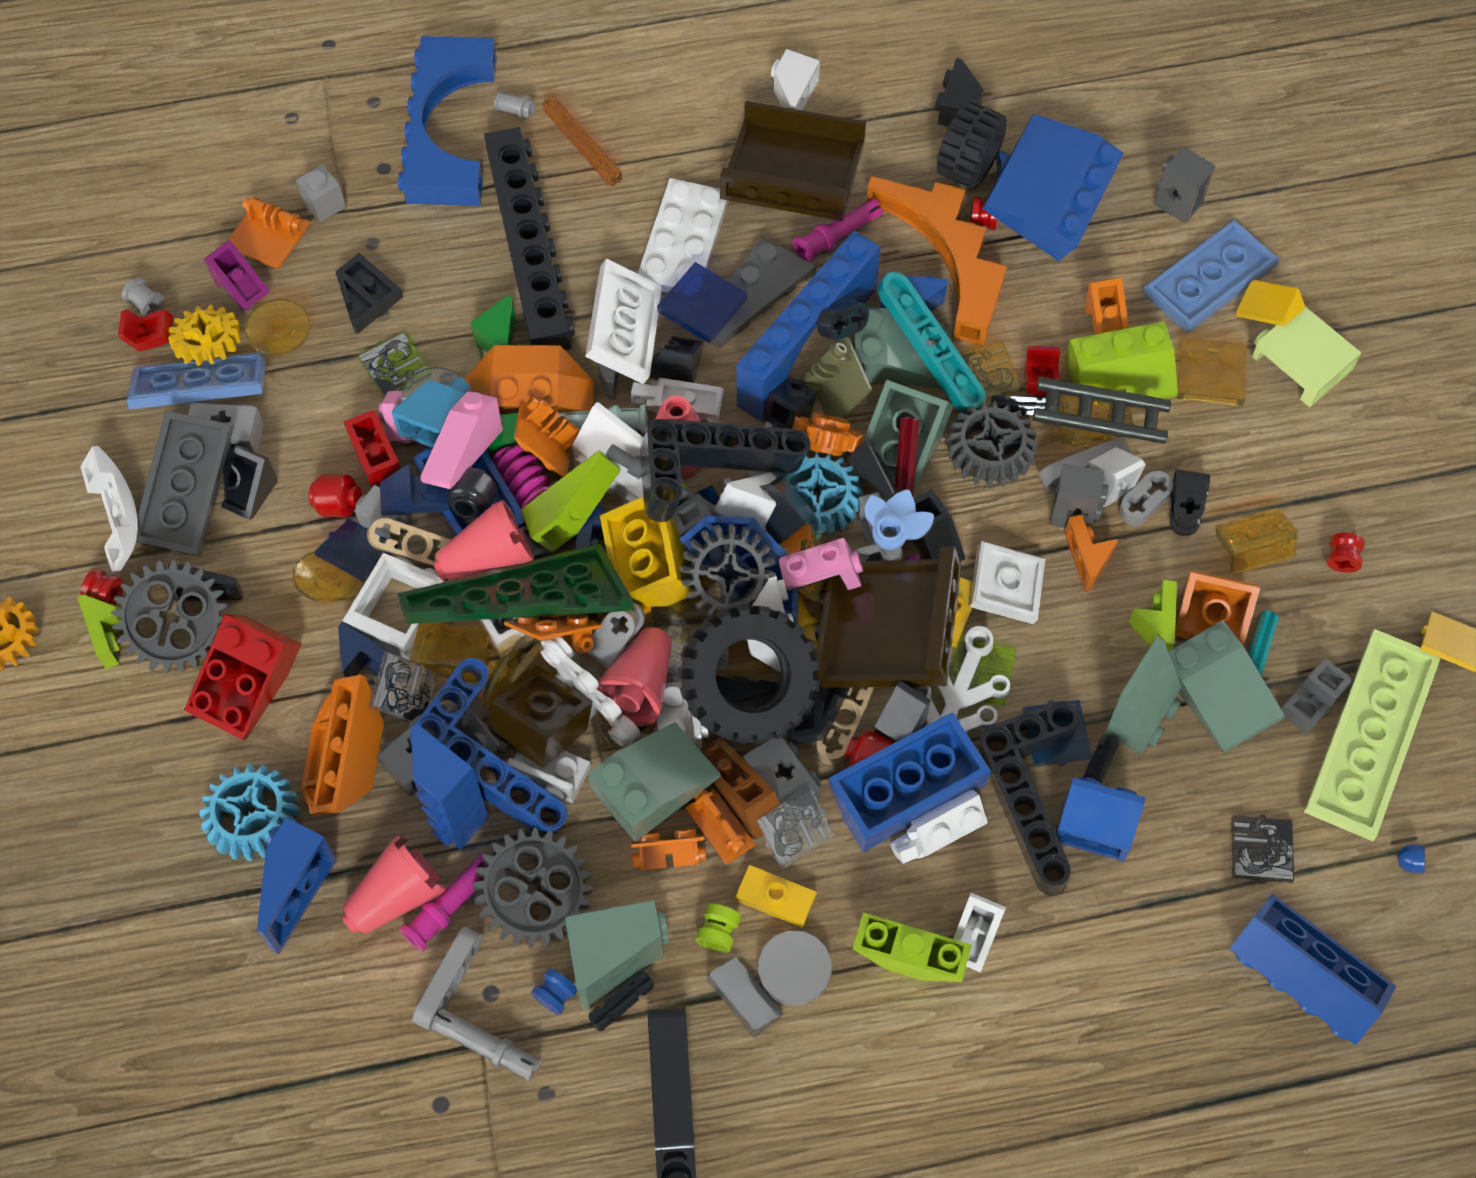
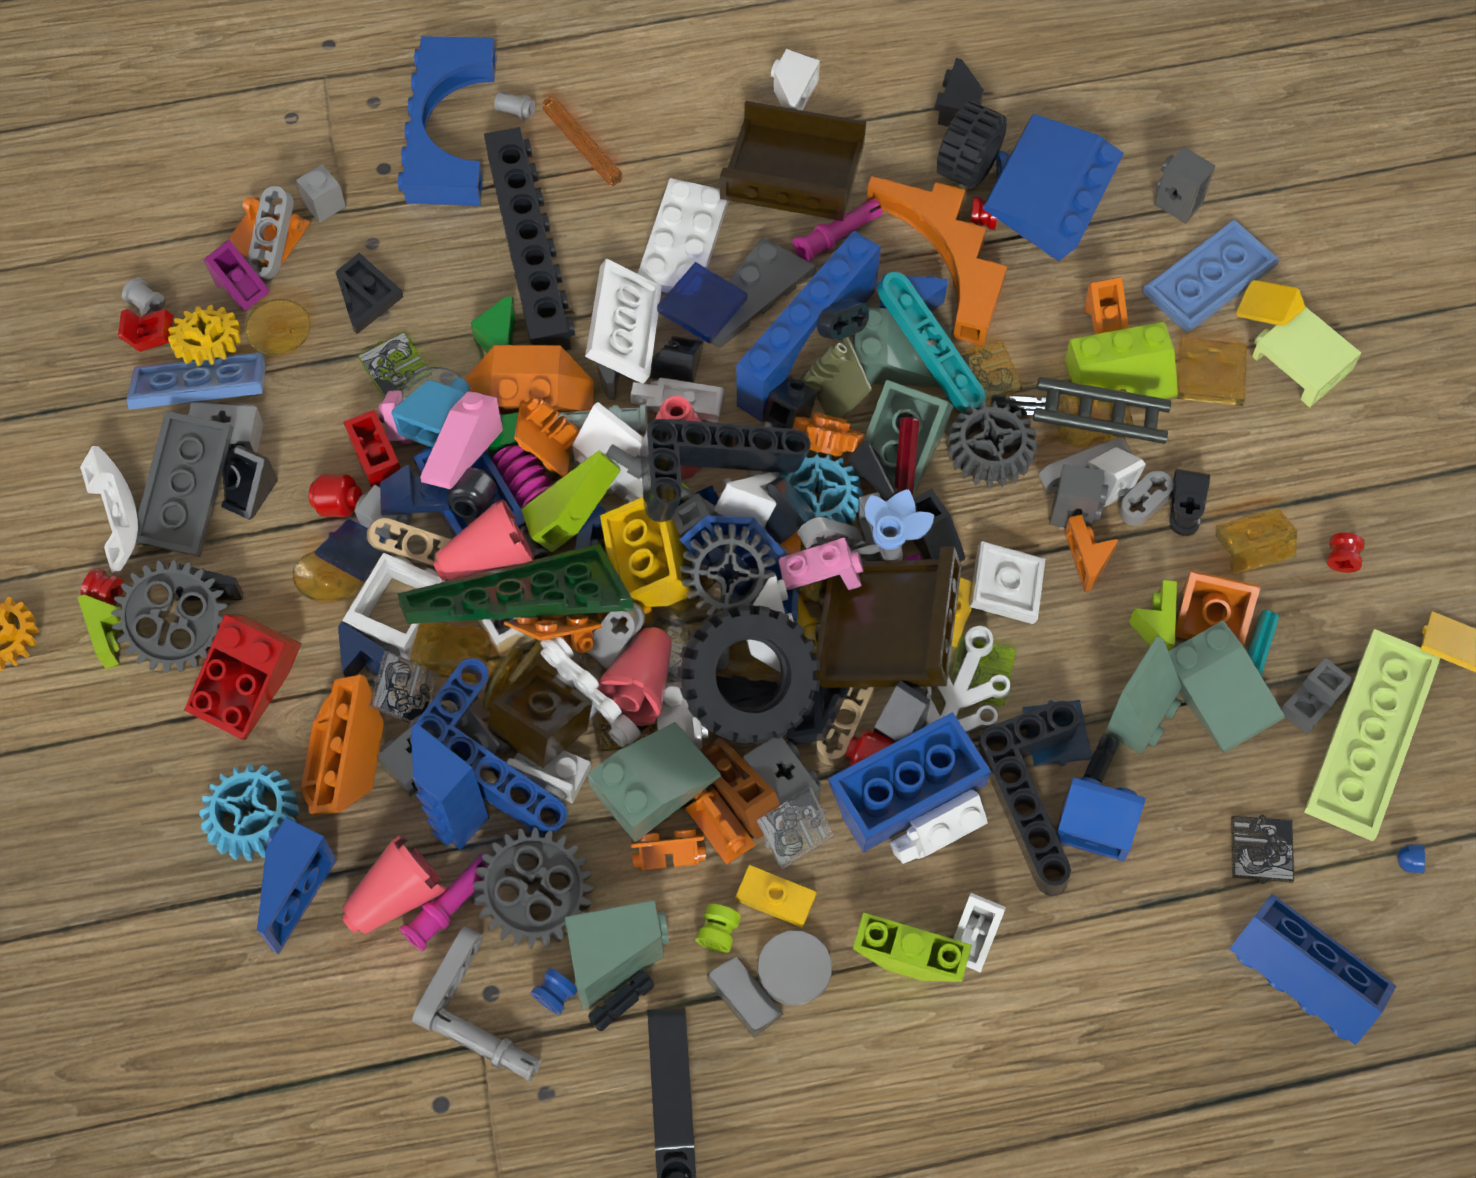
red bracket [1024,346,1060,397] -> none
none -> light grey beam [247,186,294,280]
none -> light grey beam [798,517,866,550]

